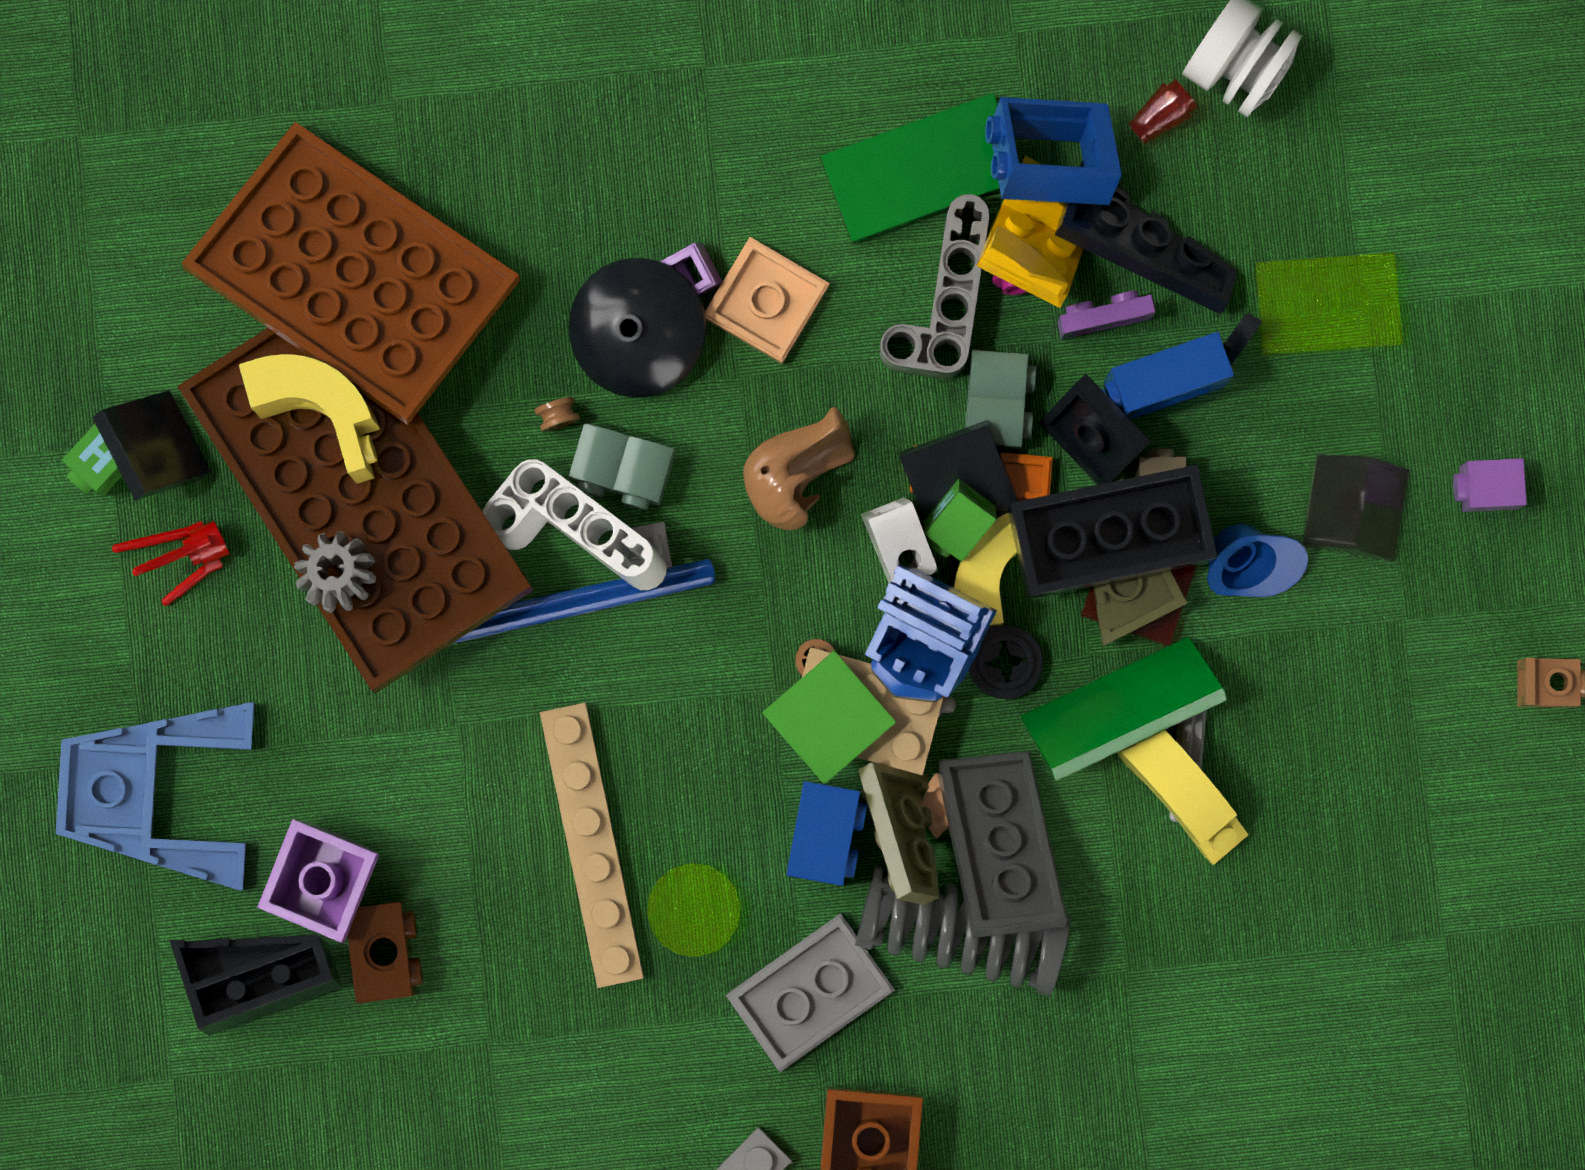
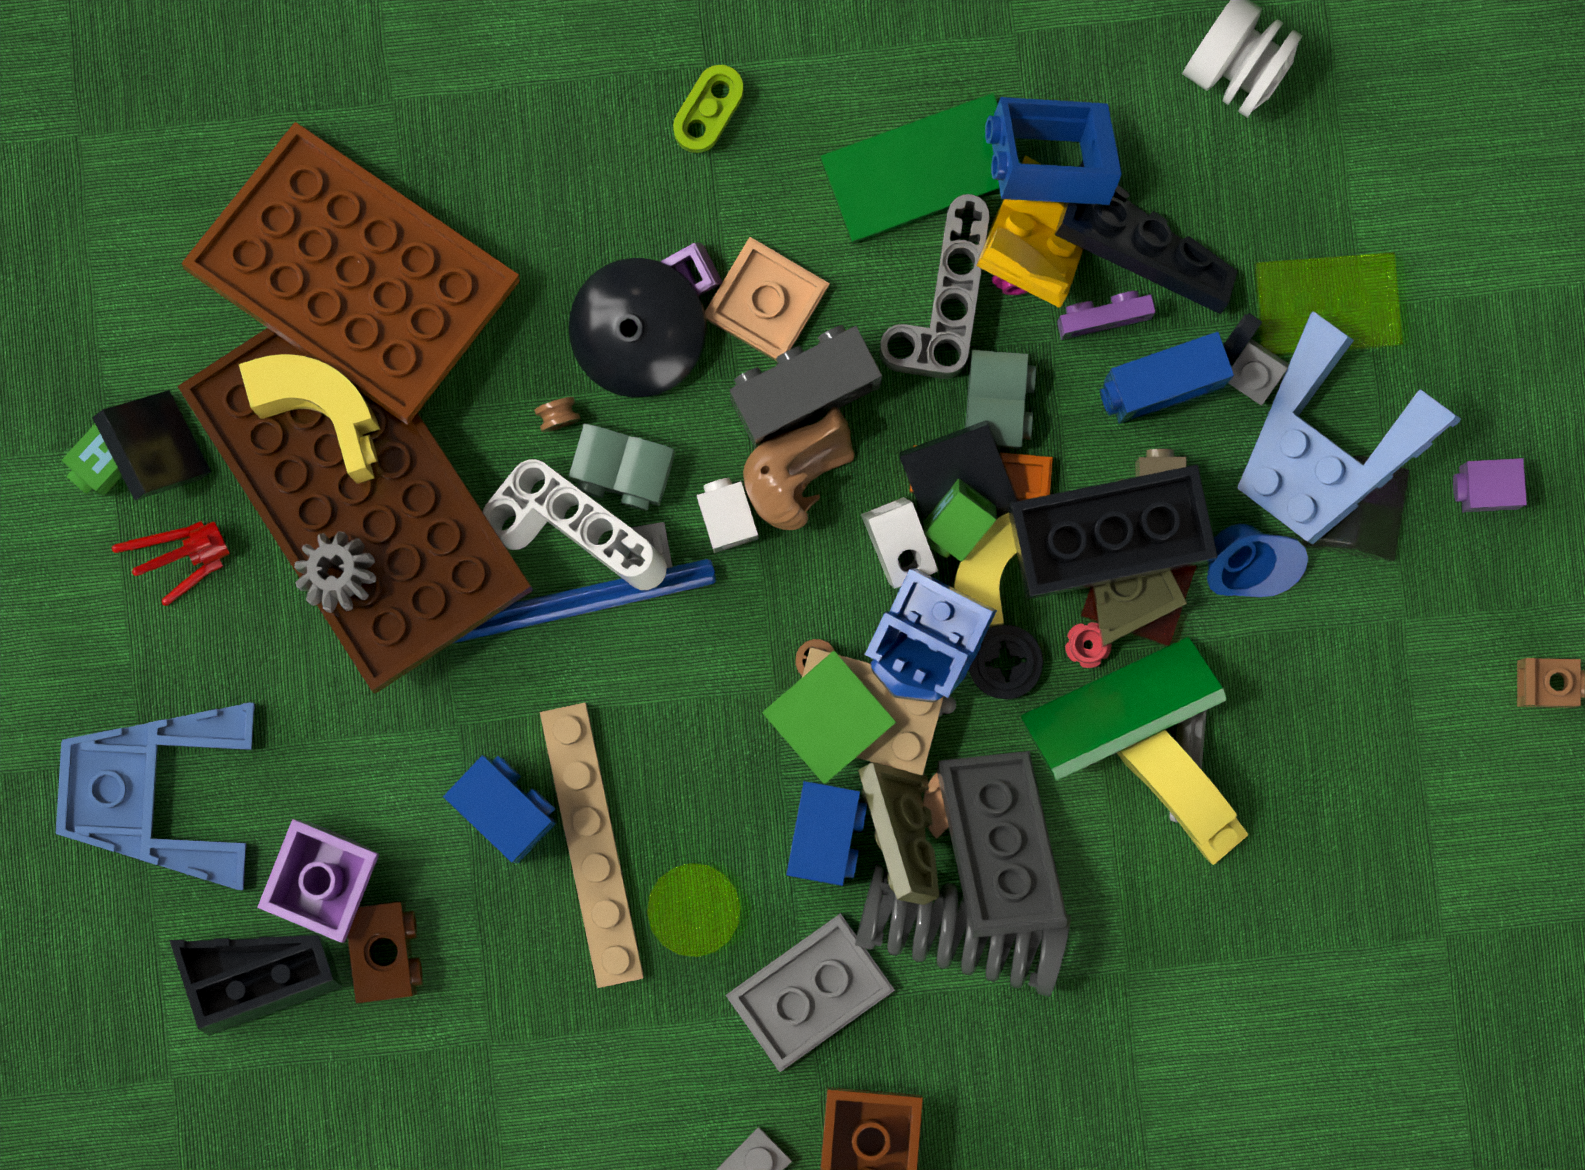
tile [877,565,985,651] -> none
black tile [1039,374,1151,485] -> none
clear red cone [1127,79,1198,145] -> none
none -> blue brick [443,755,557,863]
none -> lime plate [673,65,743,153]
none -> white brick [697,478,758,553]
none -> dark grey brick [729,325,882,449]
none -> coral plate [1065,622,1112,668]
none -> light grey plate [1228,339,1289,406]
none -> medium blue wing [1237,311,1461,544]

